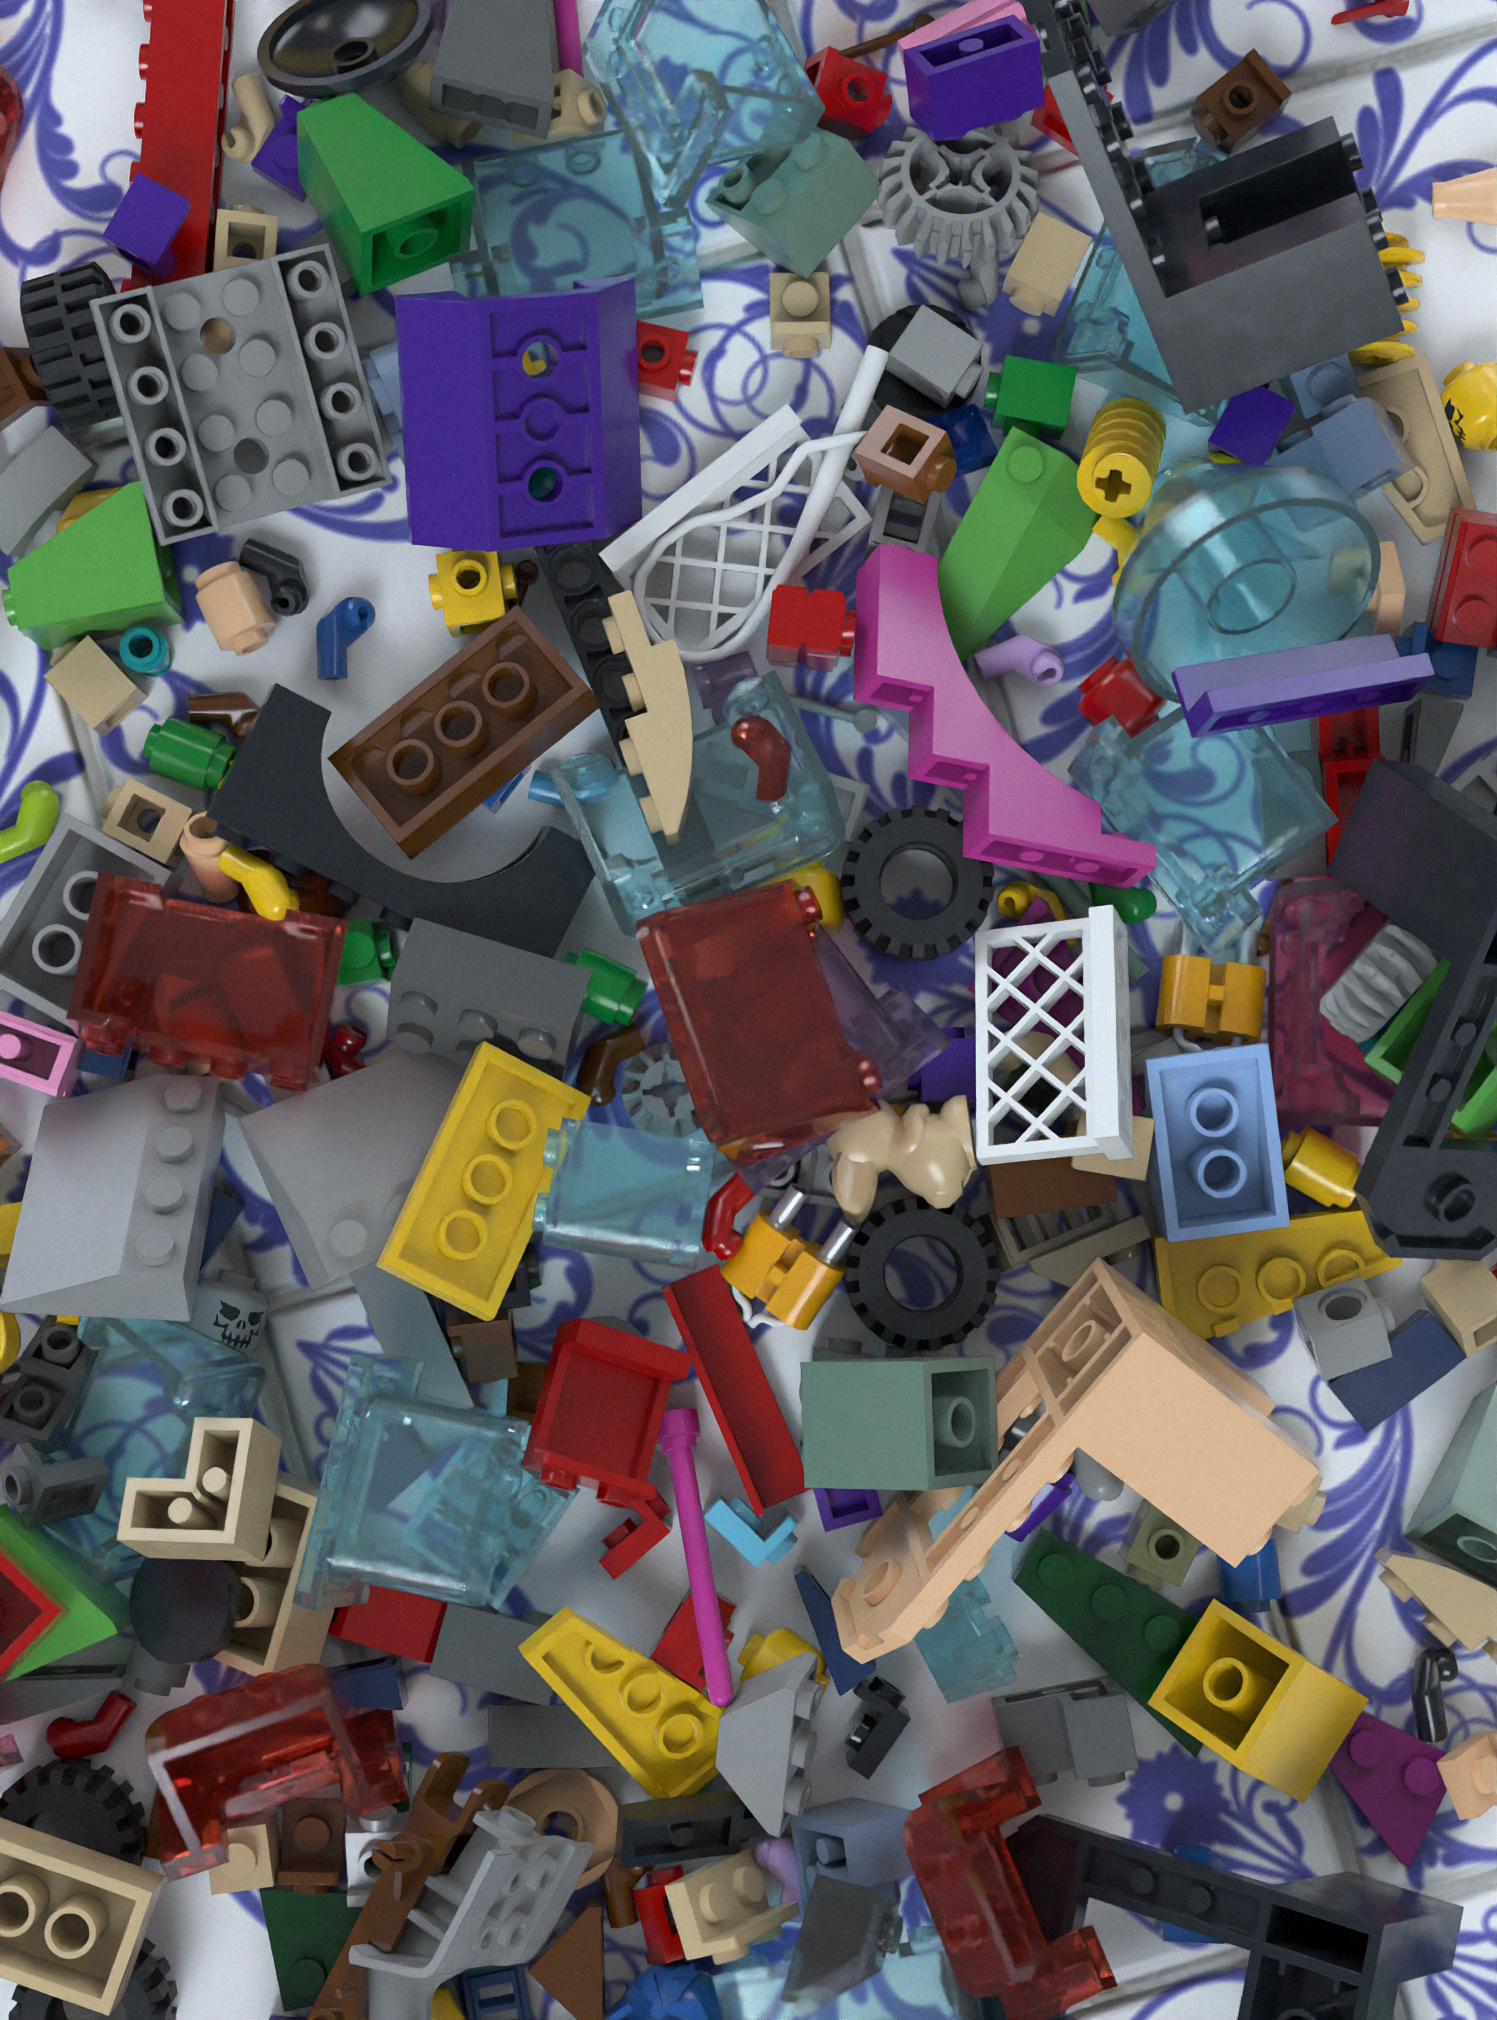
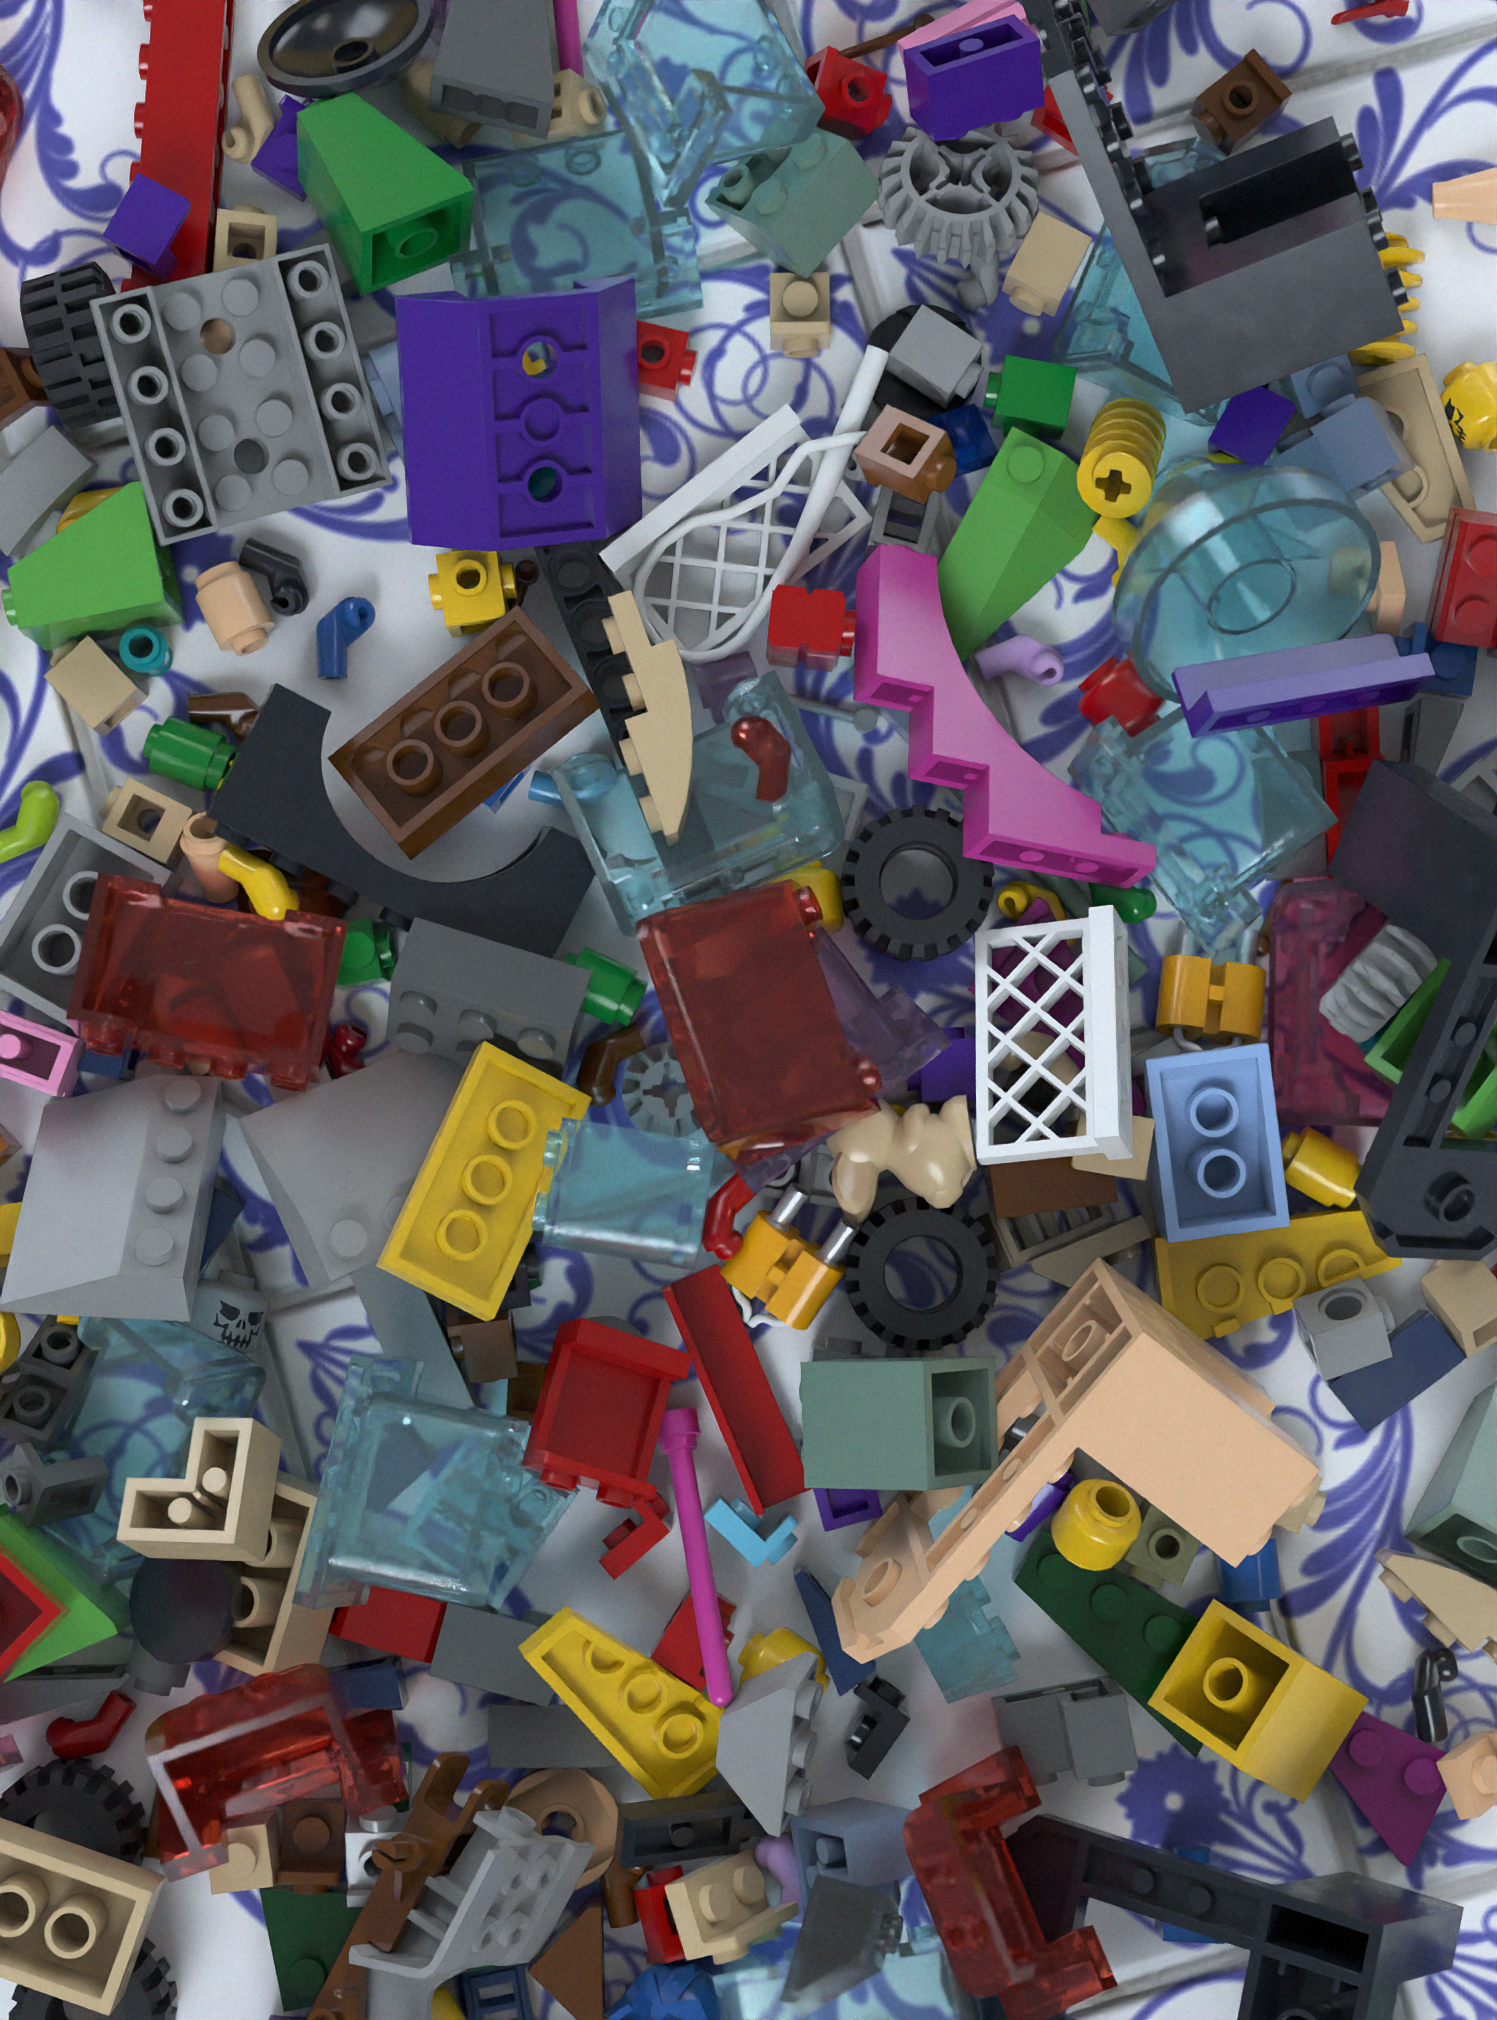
none -> yellow head [1051,1478,1142,1571]

